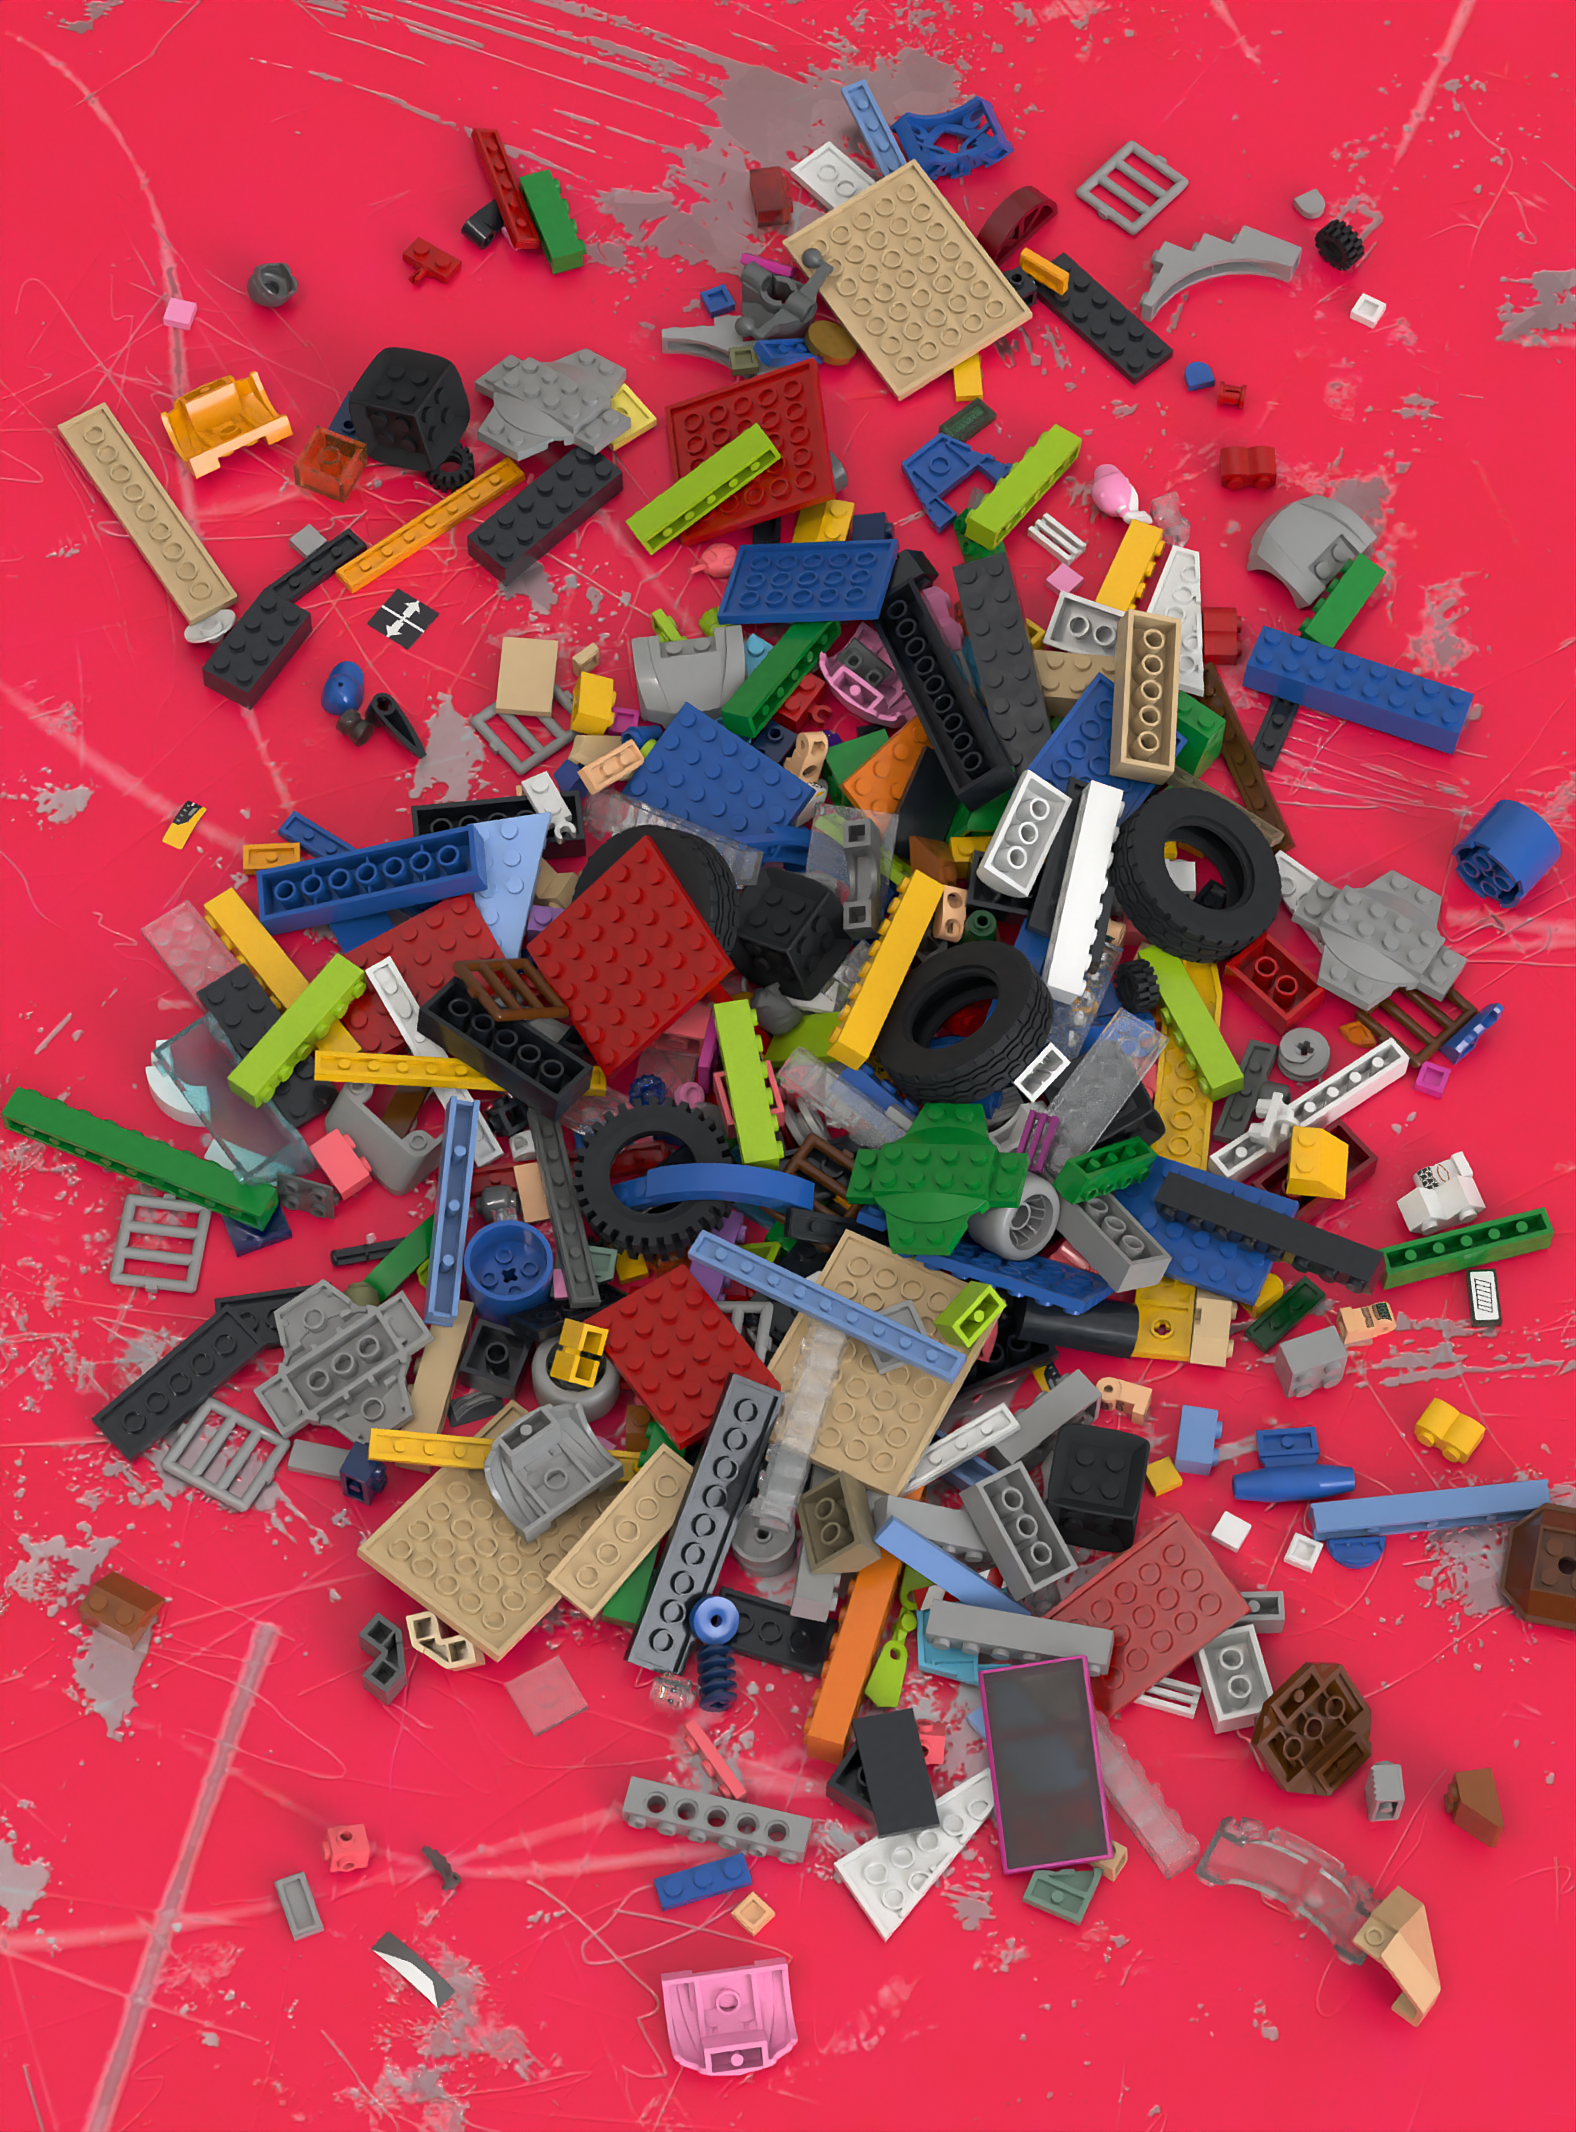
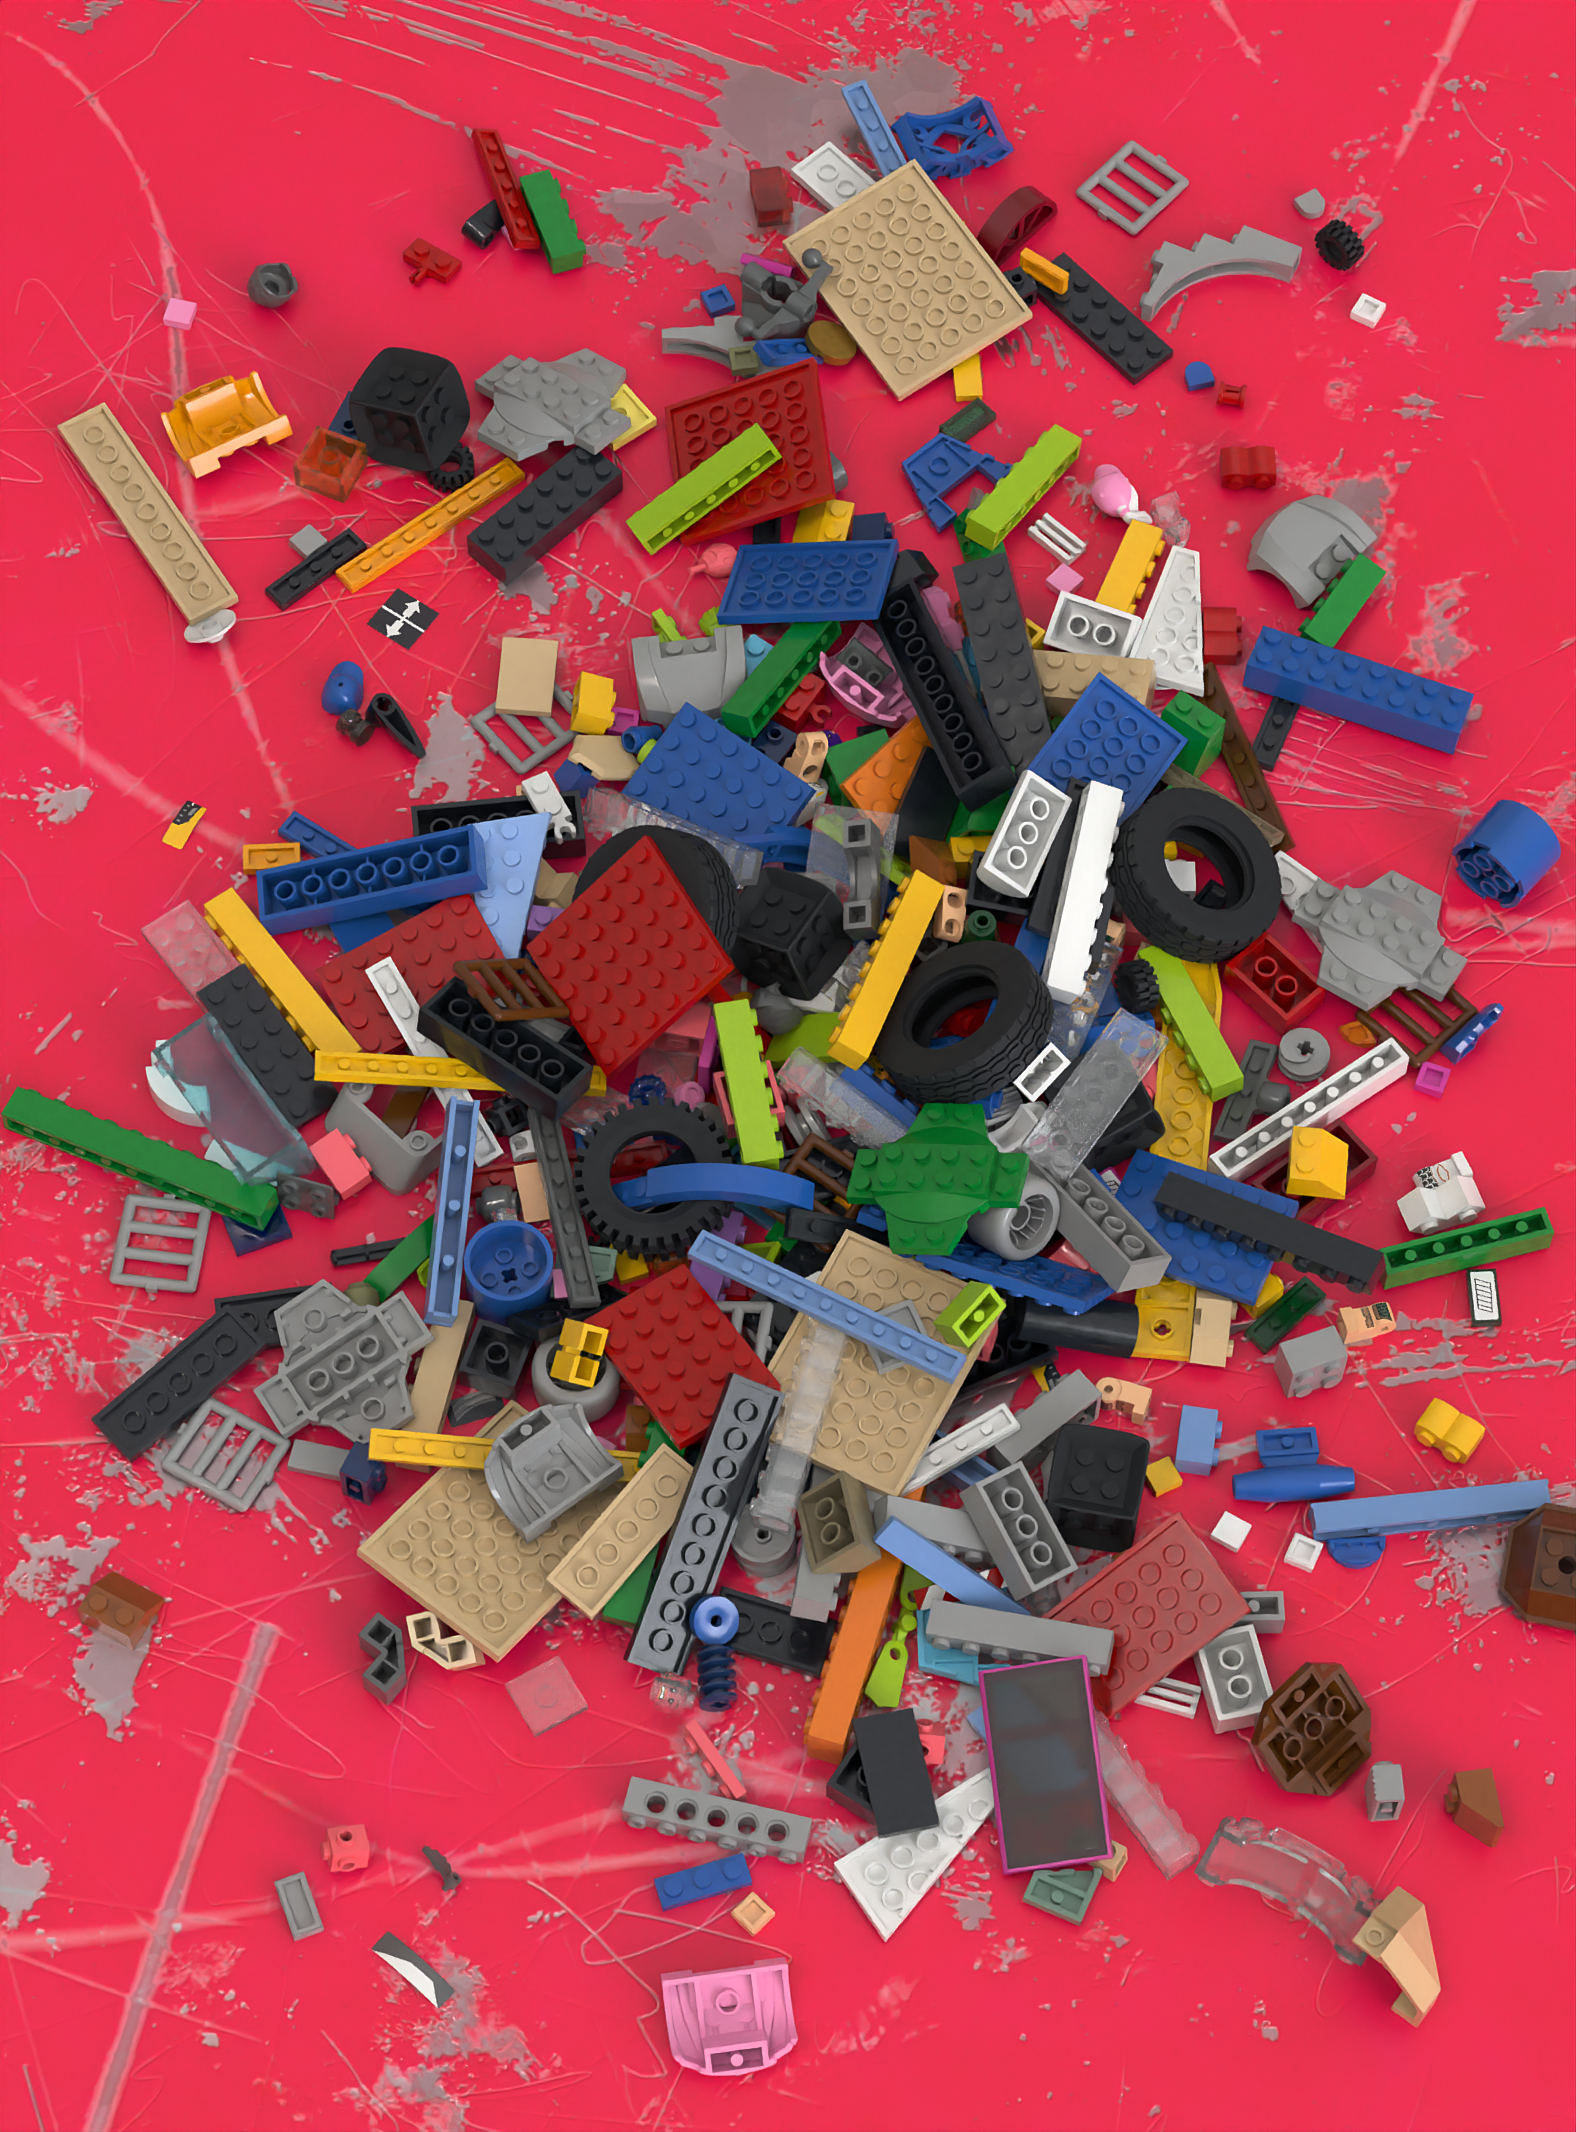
black brick [202,588,313,711] -> none
lime brick [227,953,367,1109] -> none
tan tile [572,643,600,678] -> none
light nougat tile [577,739,645,796] -> none
light grey tile [885,1103,916,1131] -> none
magenta tile [1016,1109,1060,1174] -> none
green brick [1052,1136,1158,1205] -> none
tan brick [1109,609,1182,785] -> none
white hips [1248,1092,1300,1153] -> none

